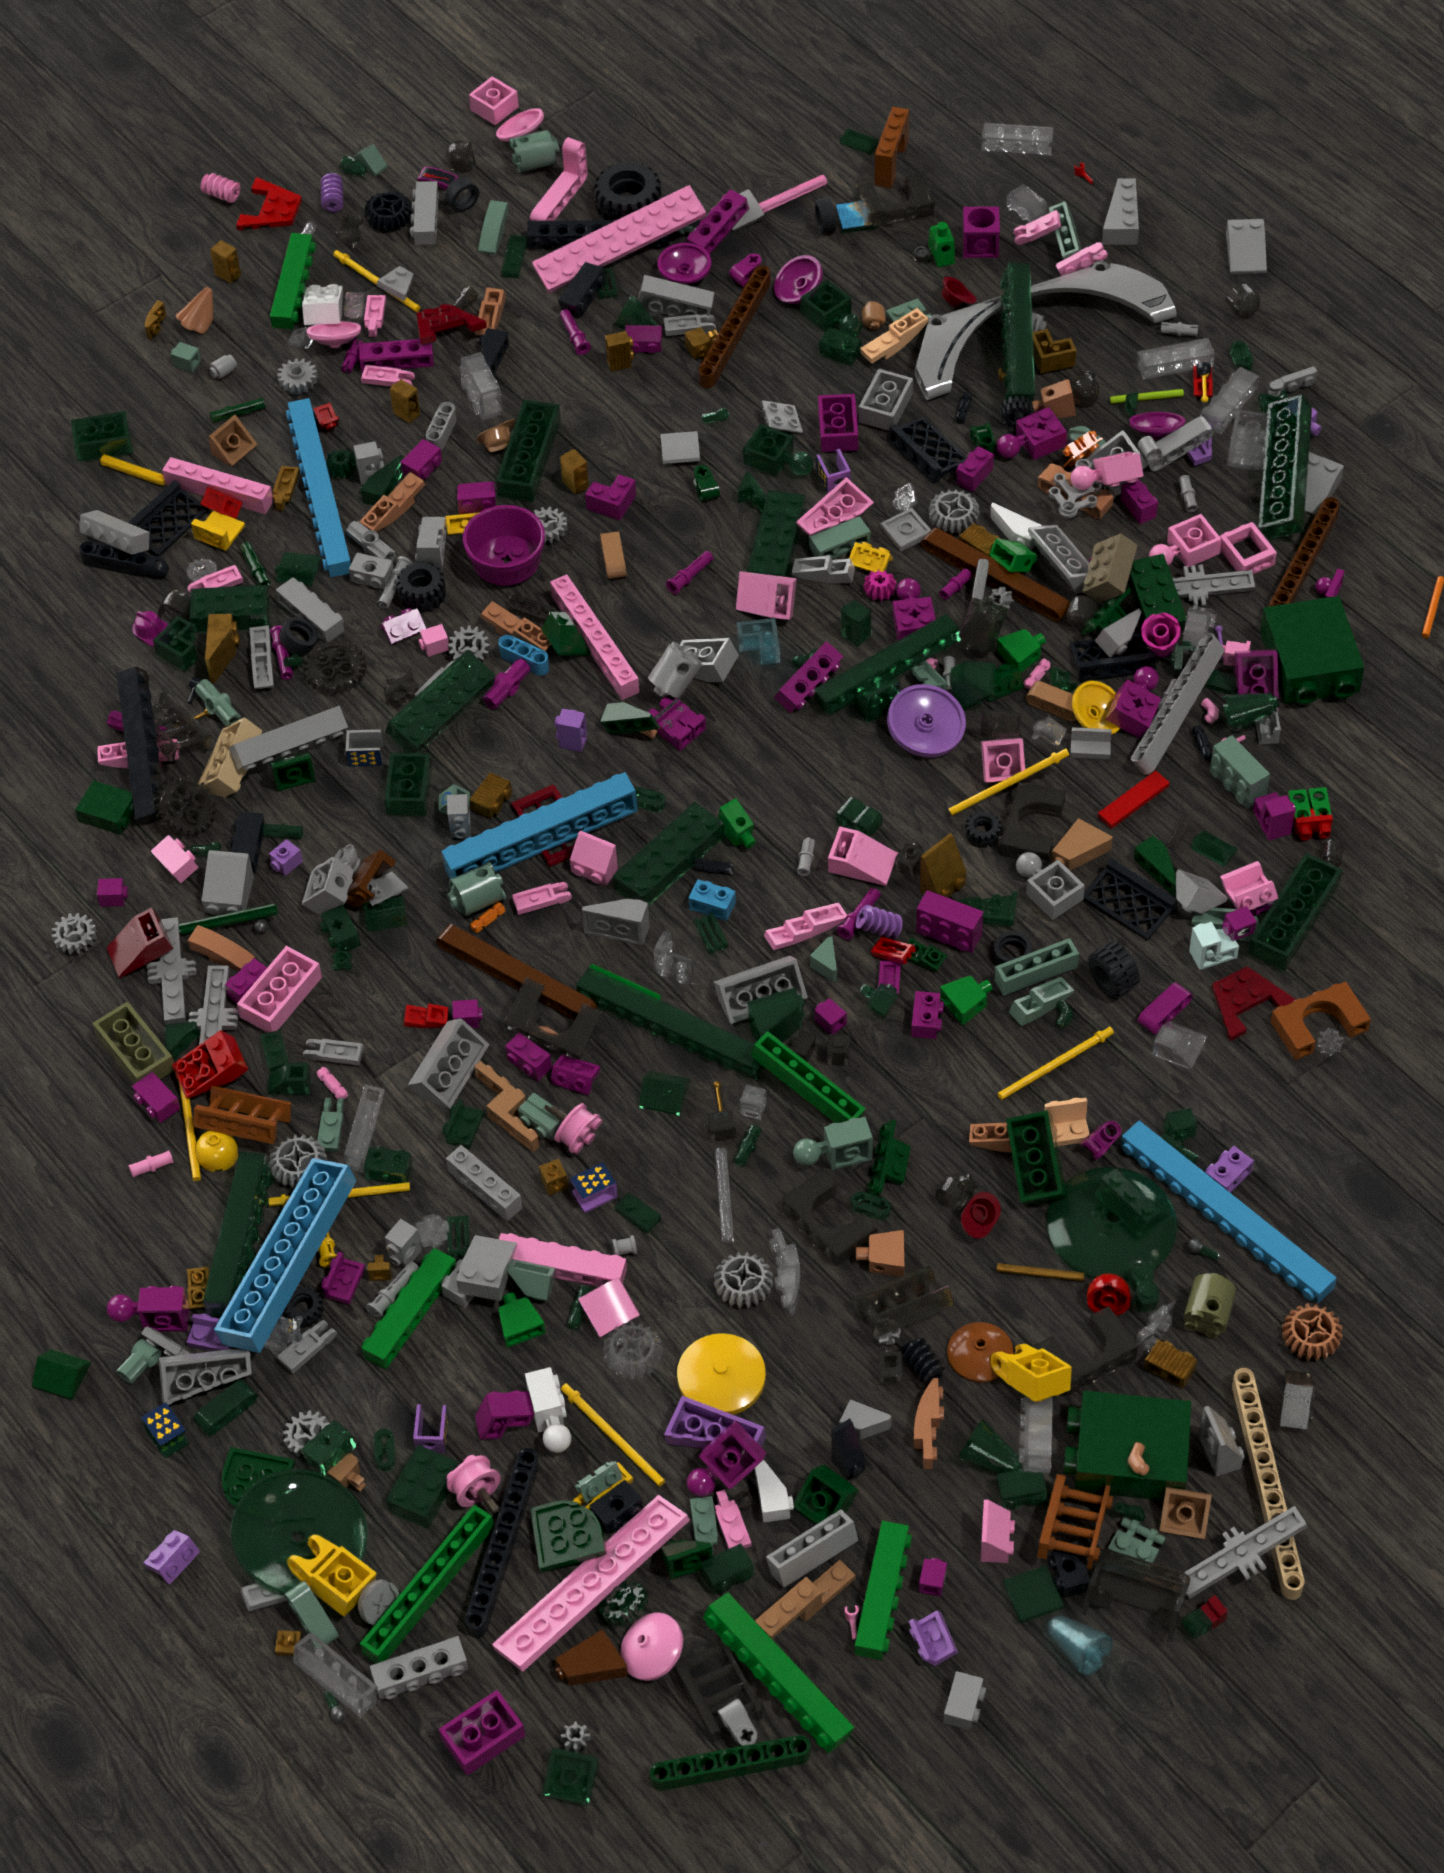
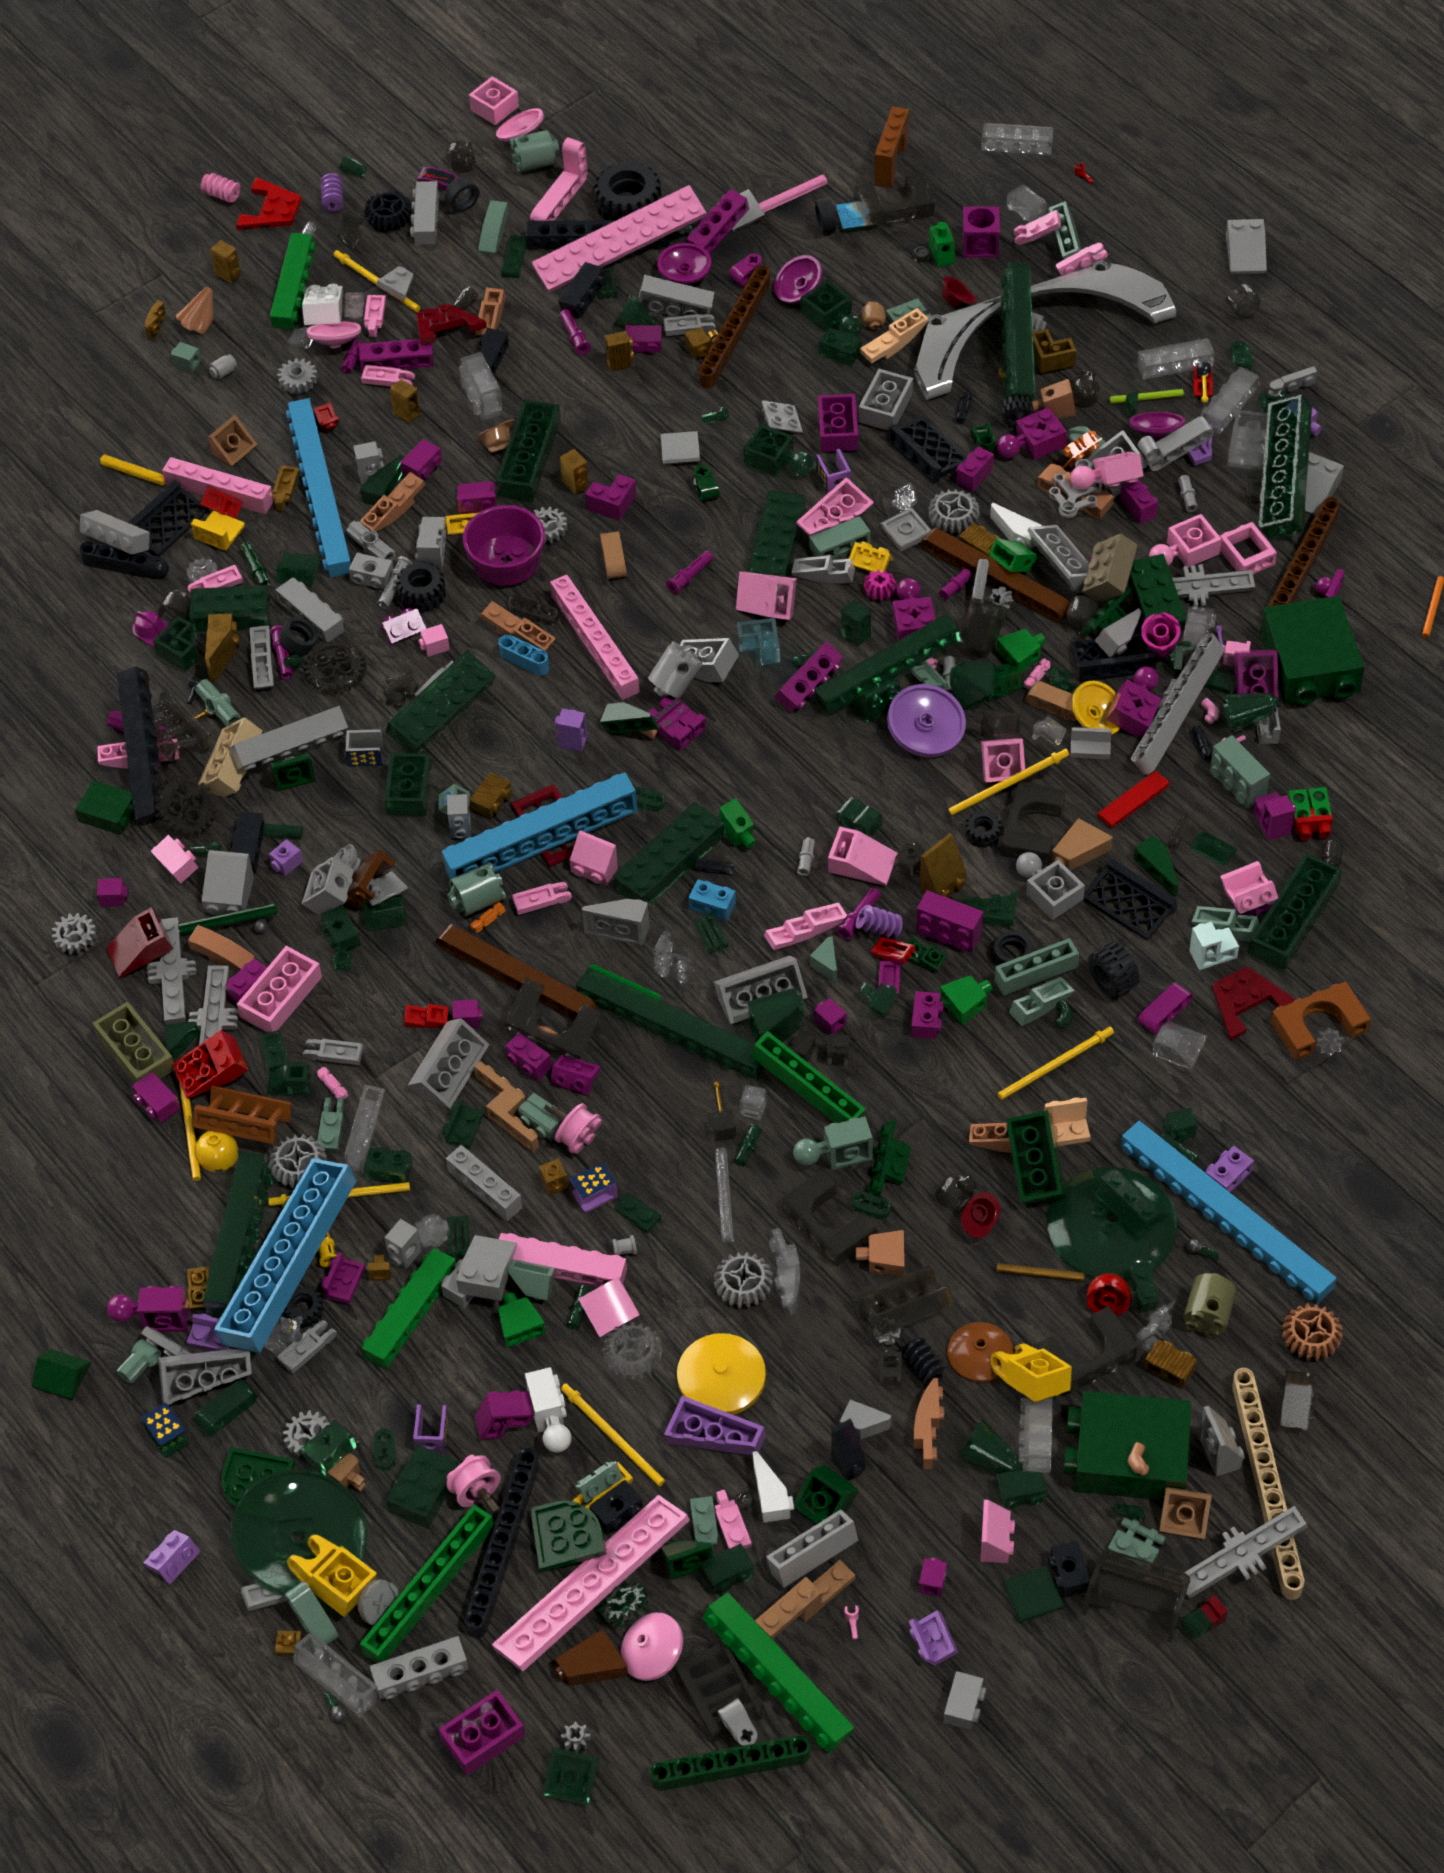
clear green brick [71,411,133,462] -> none
bright pink pin [128,1150,173,1178] -> none
dark green pin [209,397,266,424] -> none
clear green gear [326,448,357,480] -> none
sand green slope [351,144,388,176] -> none
light grey pin [366,1261,419,1319] -> none
light grey beam [426,402,457,451] -> none
light grey gear [448,625,490,668] -> none
magenta piece [483,658,531,710] -> none
dark green slope [541,612,591,655] -> none
clear green slope [639,1071,690,1115] -> none
magenta brick [687,1420,766,1497] -> none
clear green slope [738,471,767,511] -> none
clear green tile [840,129,879,155] -> none
green brick [855,1521,912,1660] -> none
dark orange fence [1037,1474,1113,1570] -> none
clear light blue cone [1048,1615,1113,1675] -> none
magenta piece [1080,1121,1121,1160] -> none
light grey wedge [1102,178,1139,245] -> none
light grey pin [1160,322,1198,337] -> none
light grey slope [1176,869,1228,914] -> none
magenta brick [1222,906,1257,941] -> none

